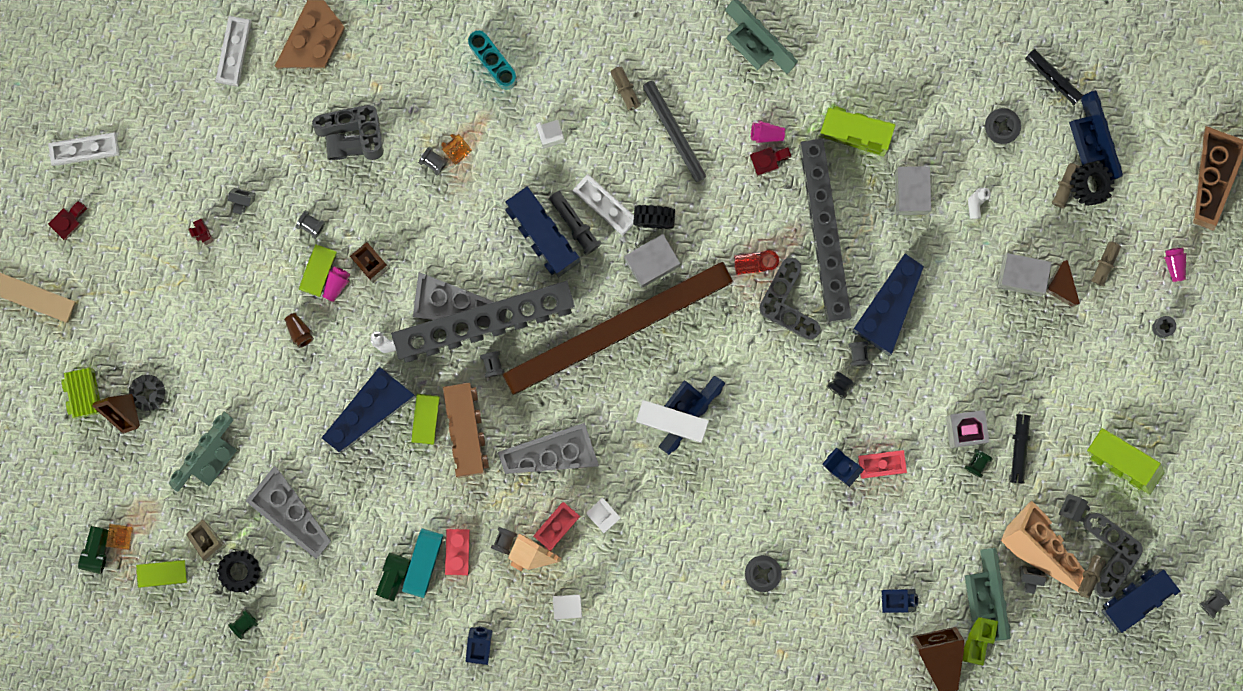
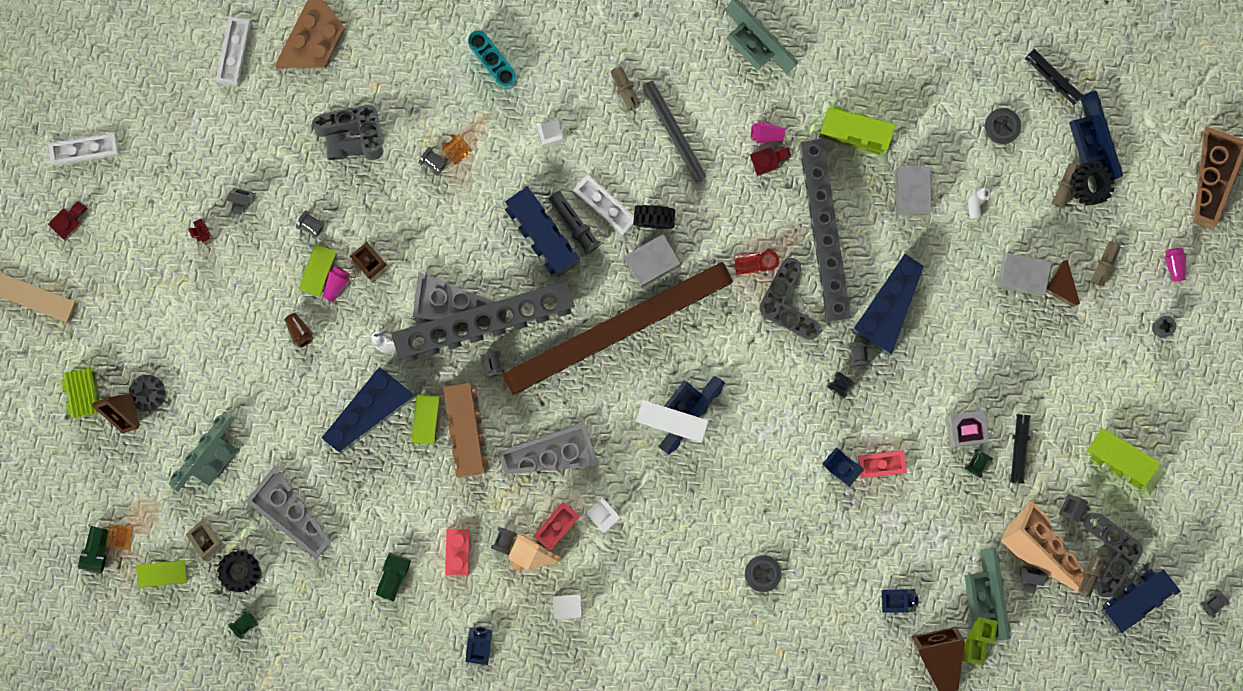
teal beam [402,528,444,598] -> none

